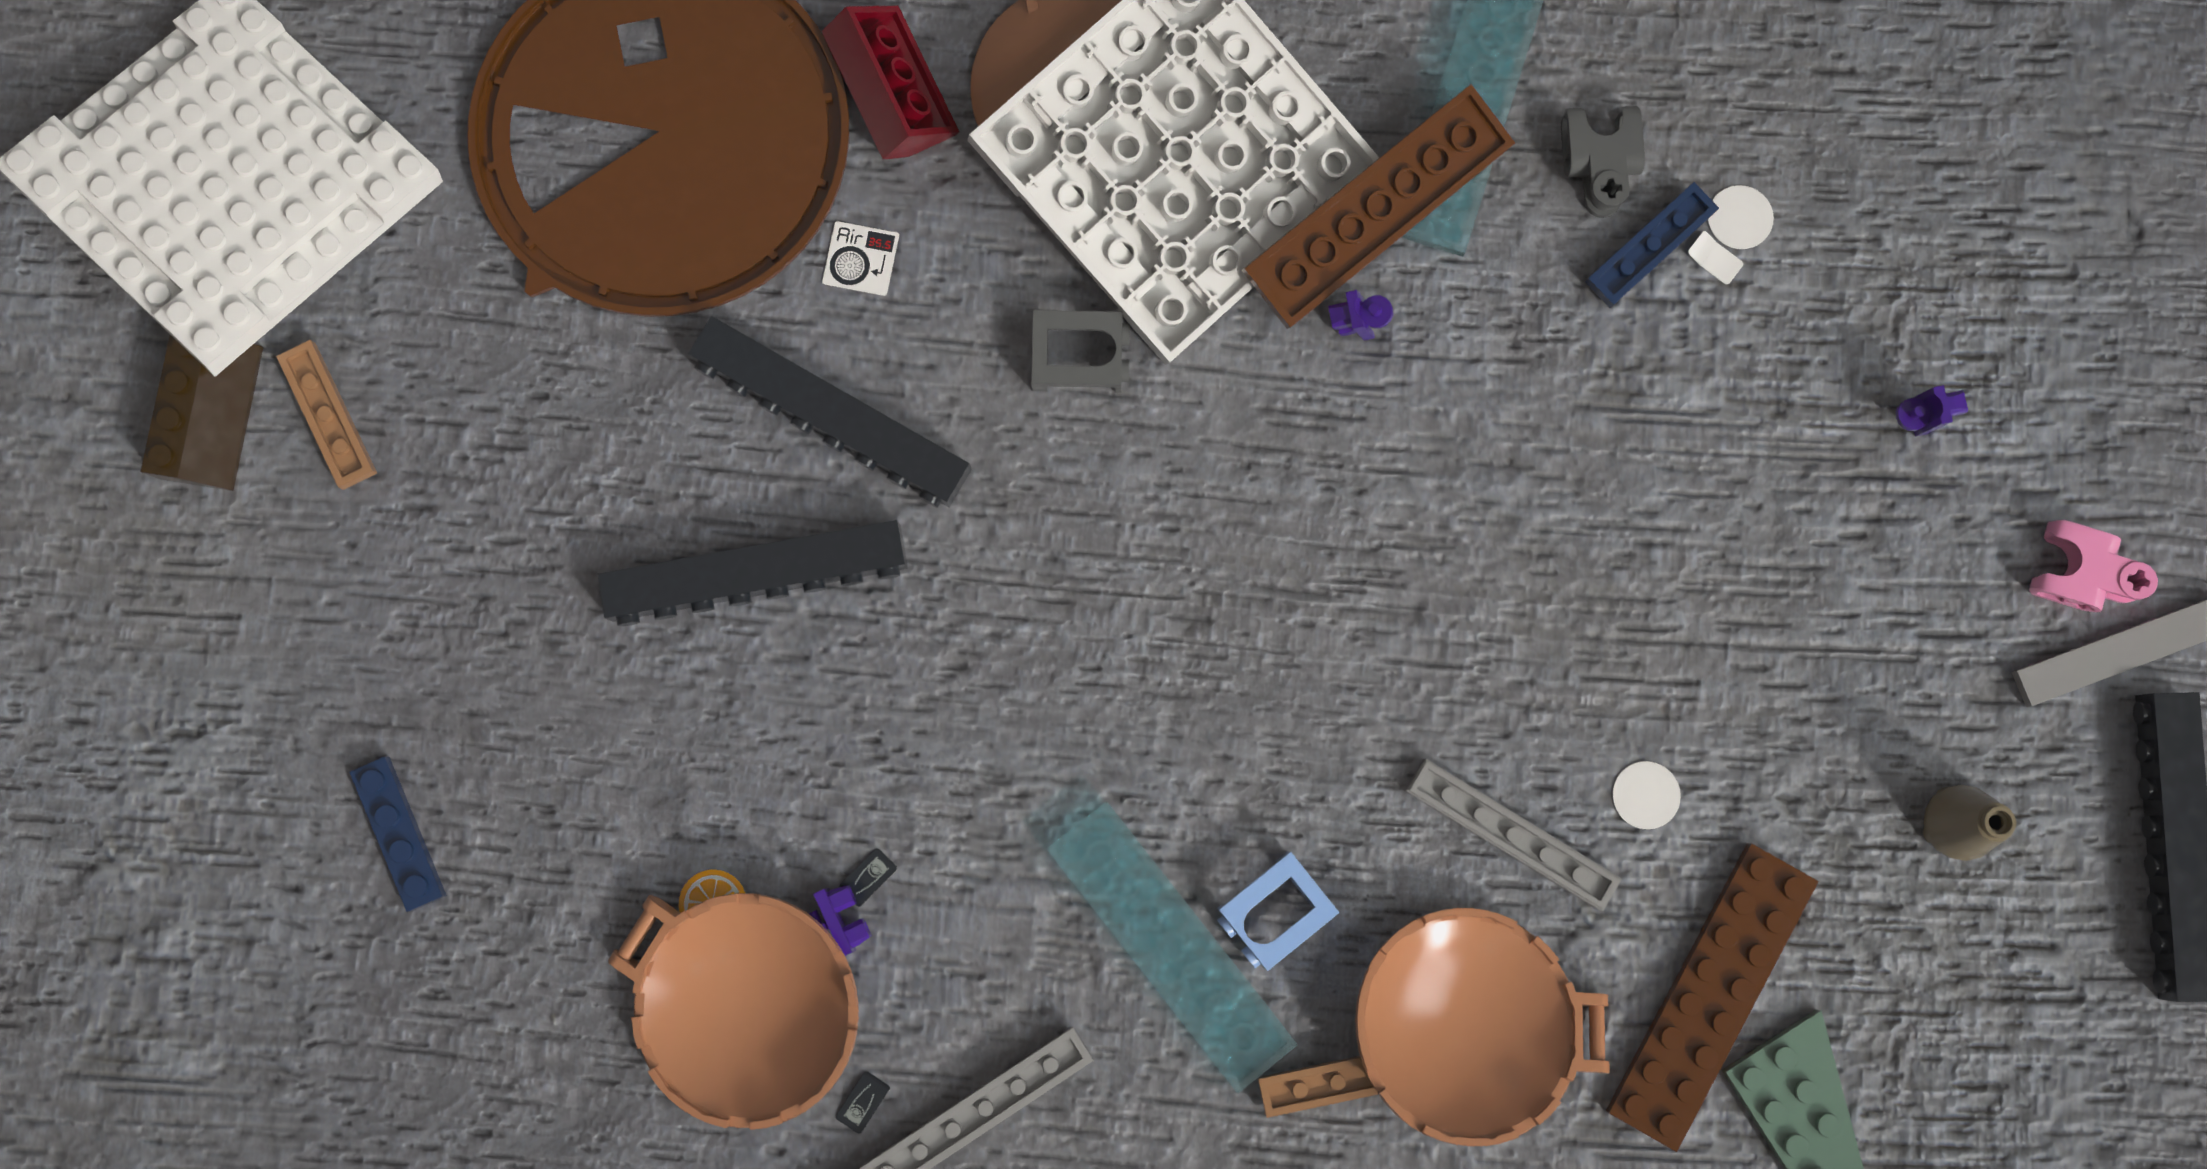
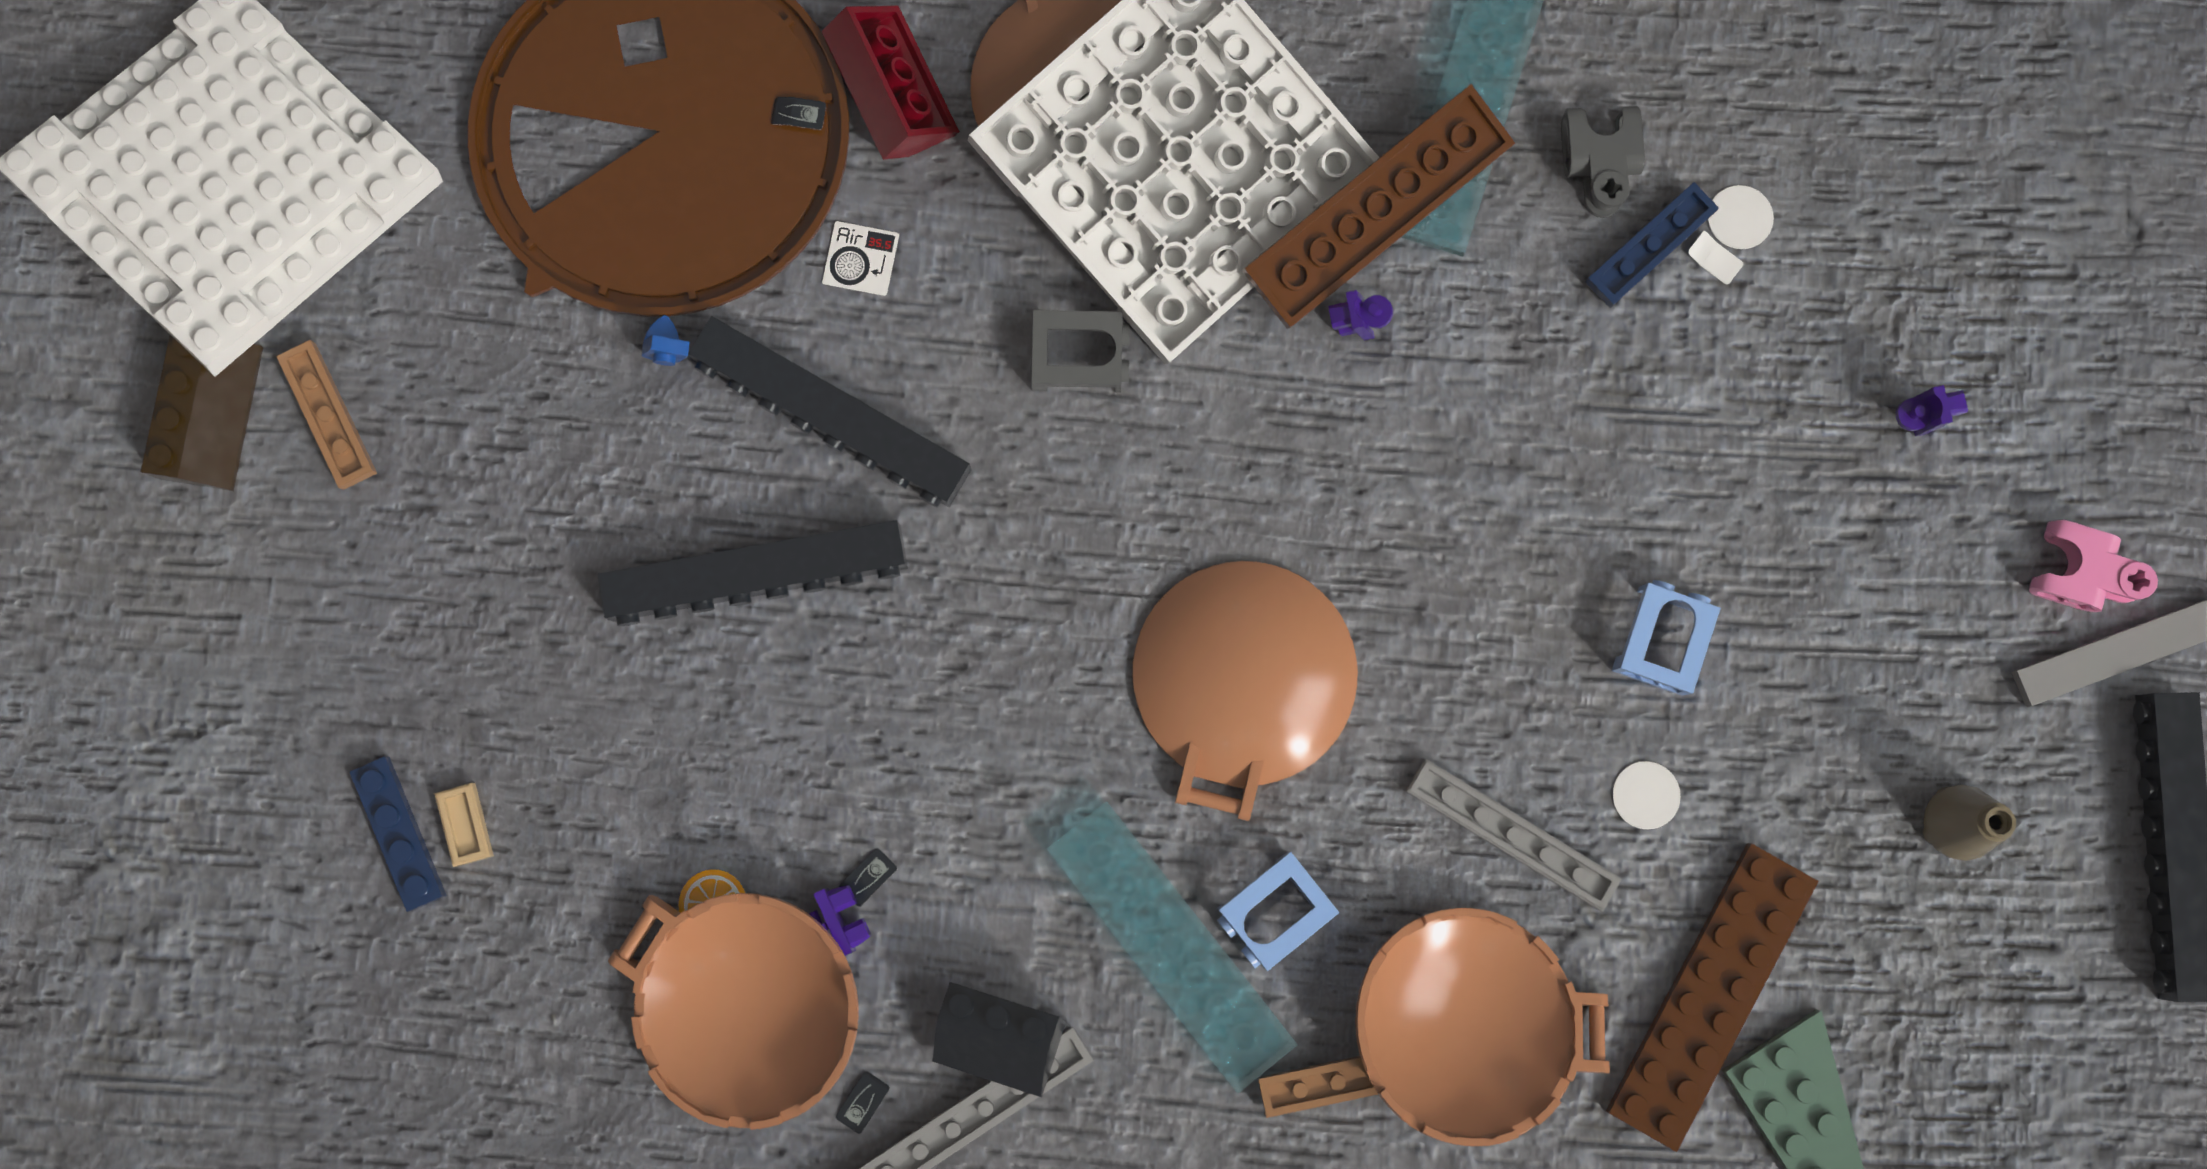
none -> tan tile [434,783,494,867]
none -> blue plate [641,315,690,366]
none -> black sticker [771,97,826,130]
none -> black slope [932,982,1066,1098]
none -> nougat dish [1132,561,1358,821]
none -> light blue panel [1611,580,1721,696]

